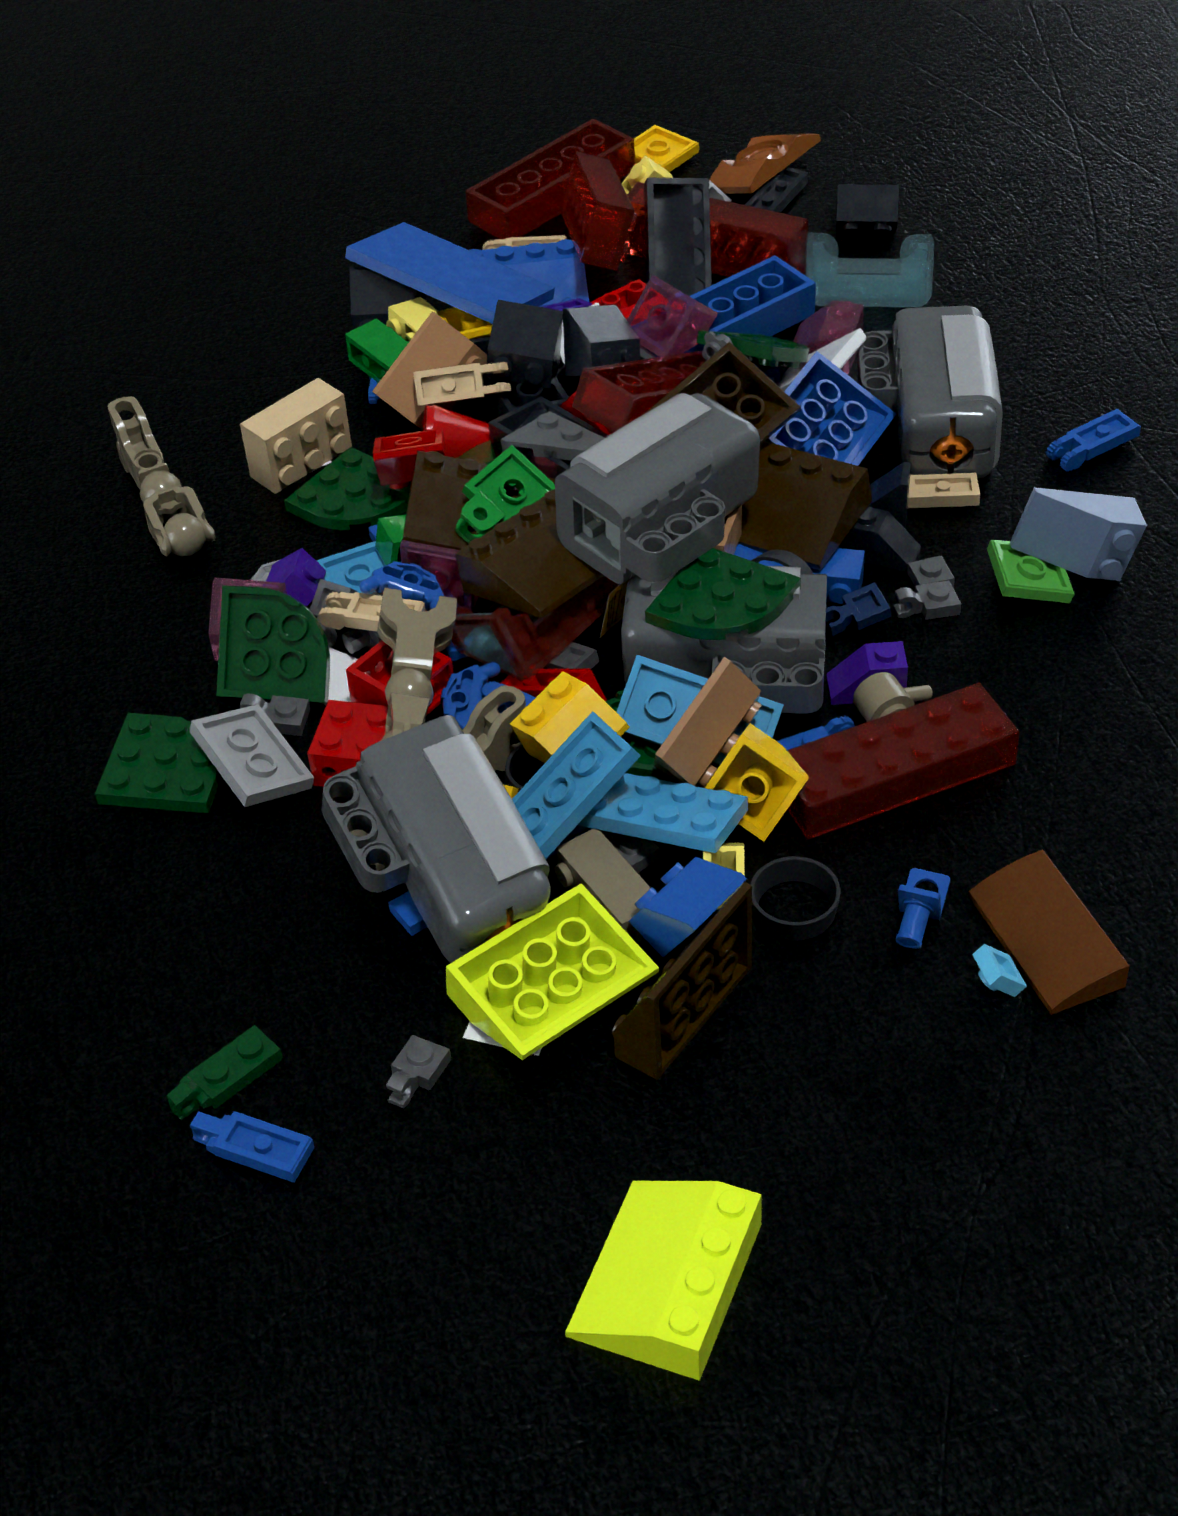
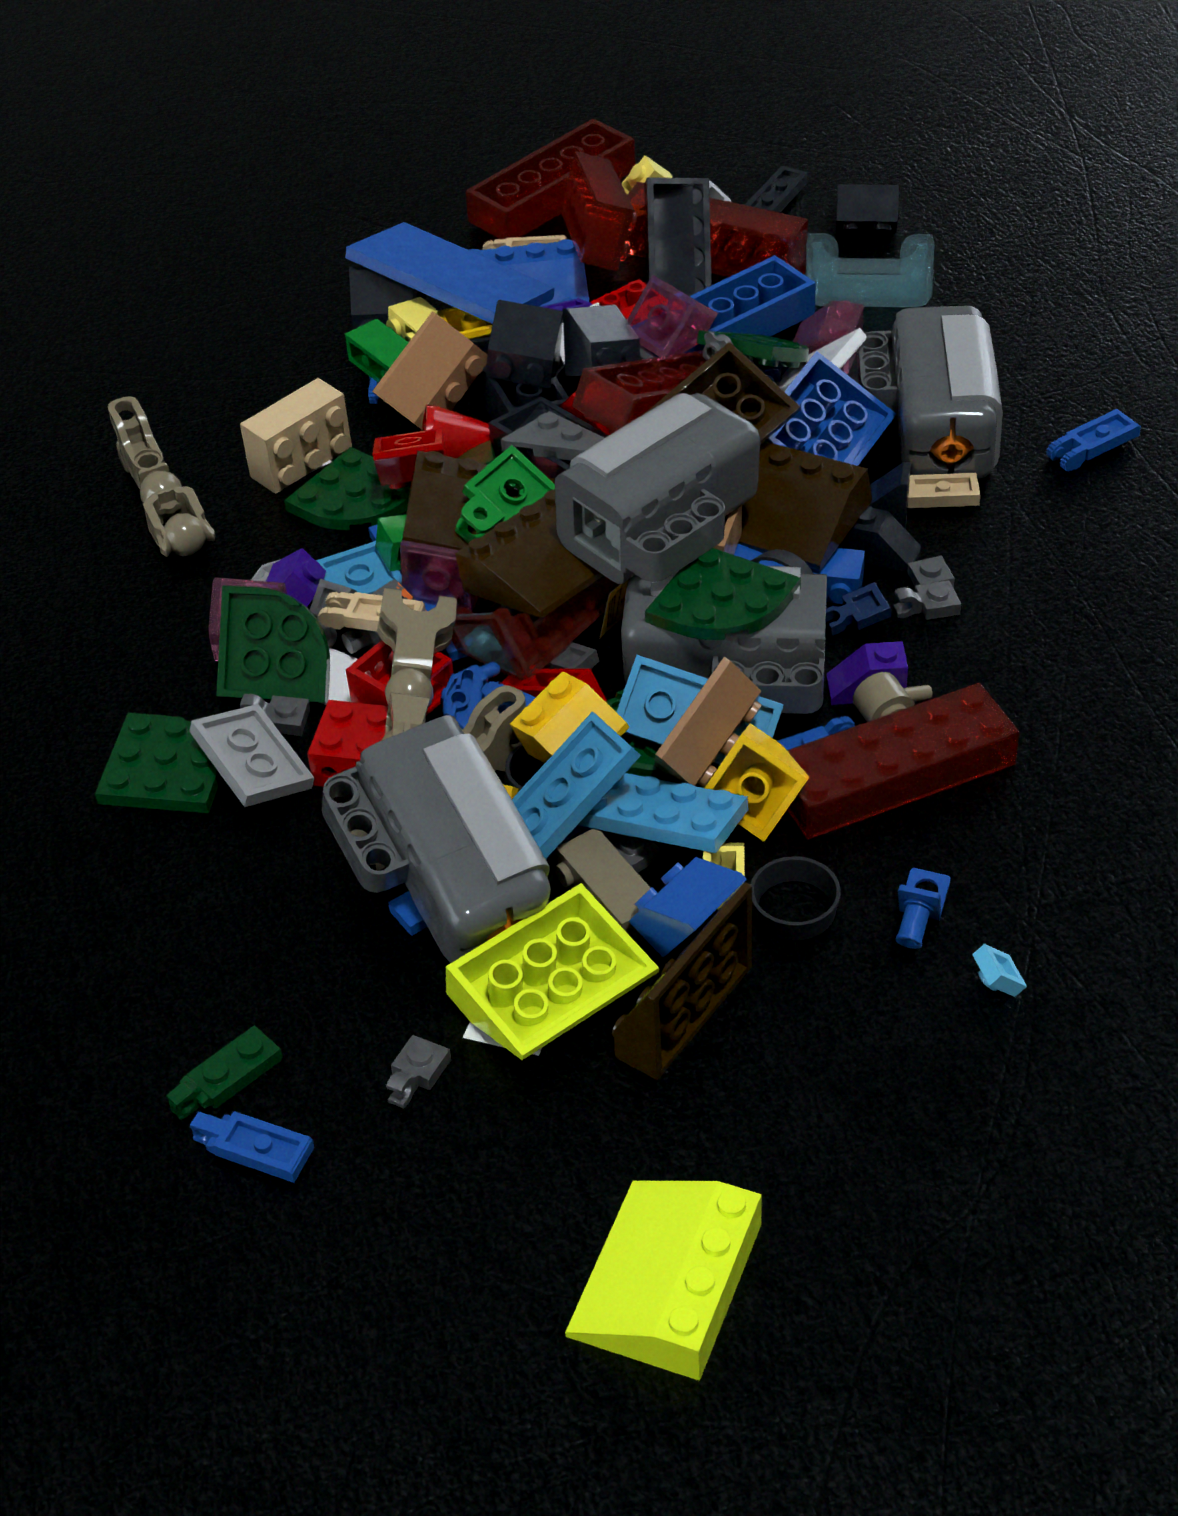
blue piece [359,561,444,610] -> none
tan hinge [413,362,511,406] -> none
yellow plate [618,125,699,172] -> none
dark orange slope [709,134,821,194] -> none
reddish brown slope [968,849,1130,1015] -> none
bright green plate [987,540,1074,603] -> none
sand blue slope [1010,487,1147,581] -> none

